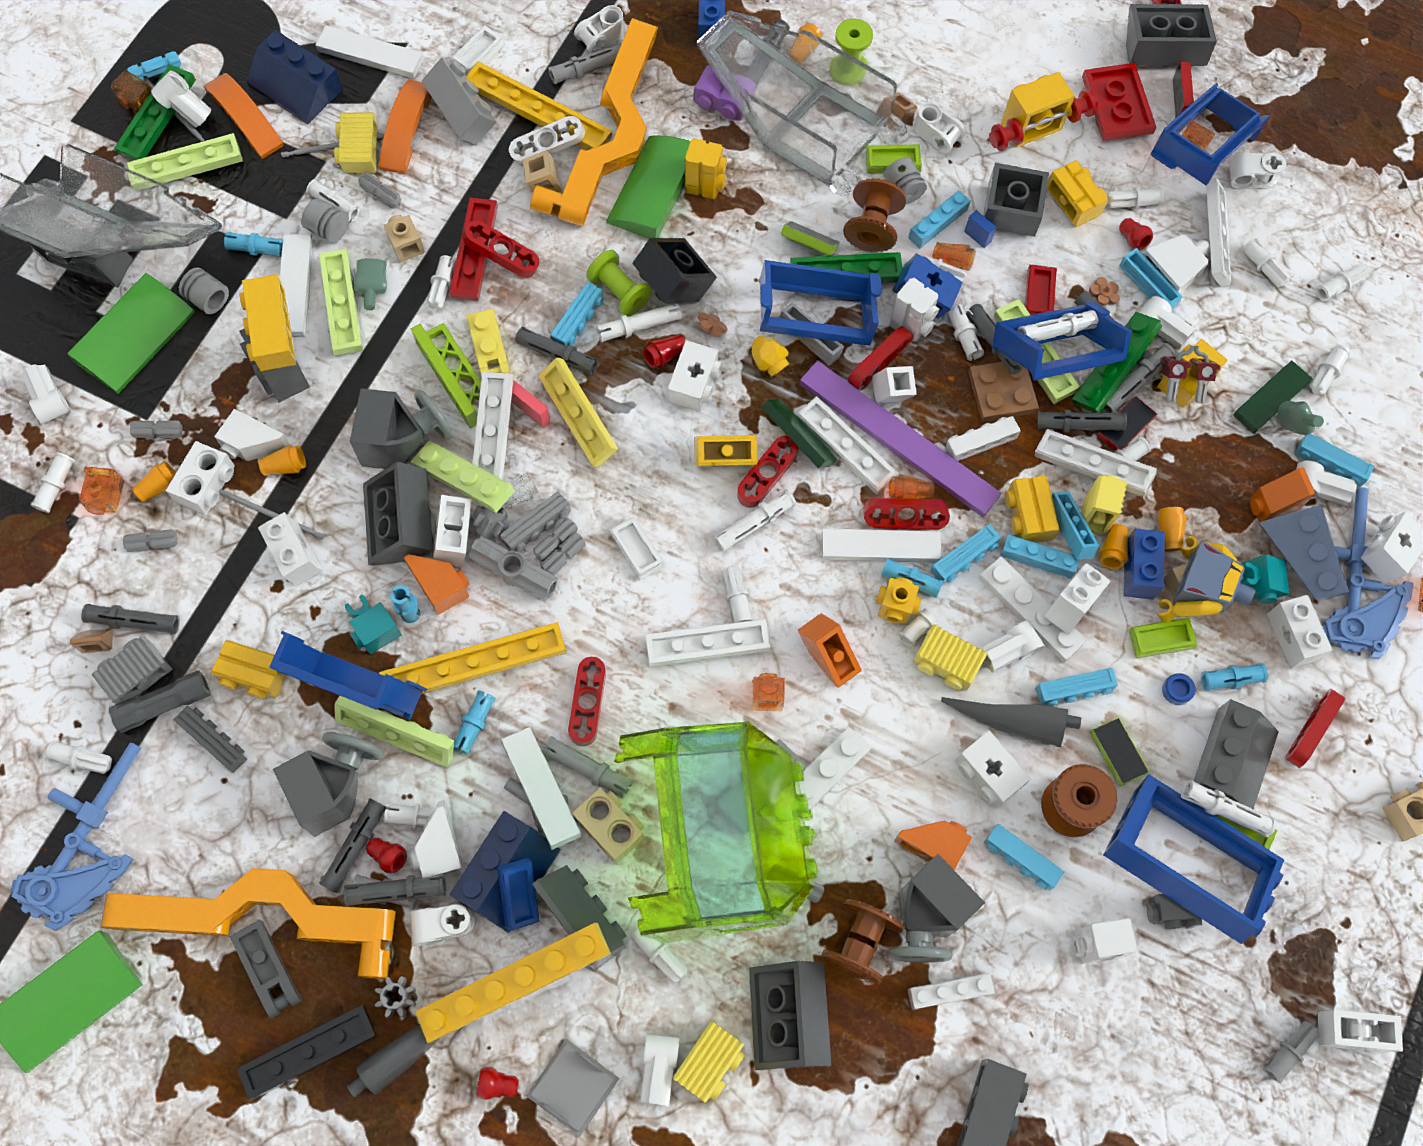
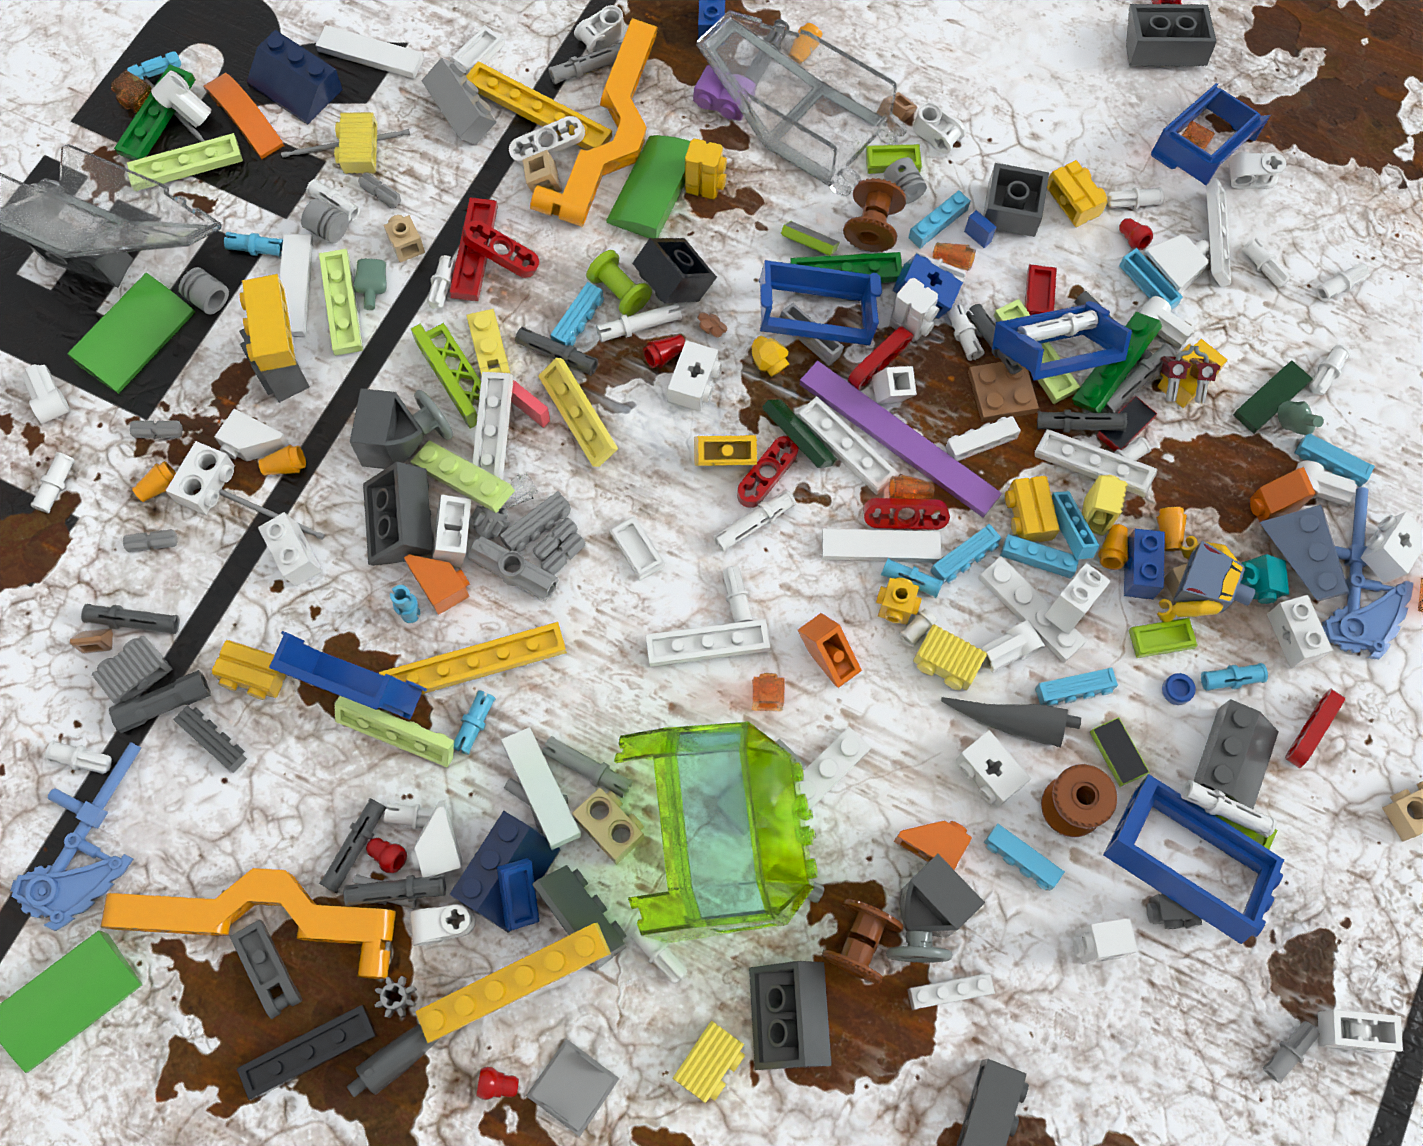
clear orange brick [79,466,125,515] -> none
dark grey piece [273,732,384,837] -> none
teal brick [345,595,402,655] -> none
orange slope [379,79,432,174] -> none
red beam [568,656,606,746] -> none
white piece [640,1033,680,1106] -> none
lime piece [831,18,873,84] -> none
yellow brick [989,72,1098,151] -> none
red plate [1082,63,1157,141] -> none
nougat plant [1089,277,1120,306] -> none
tile [1173,62,1194,118] -> none

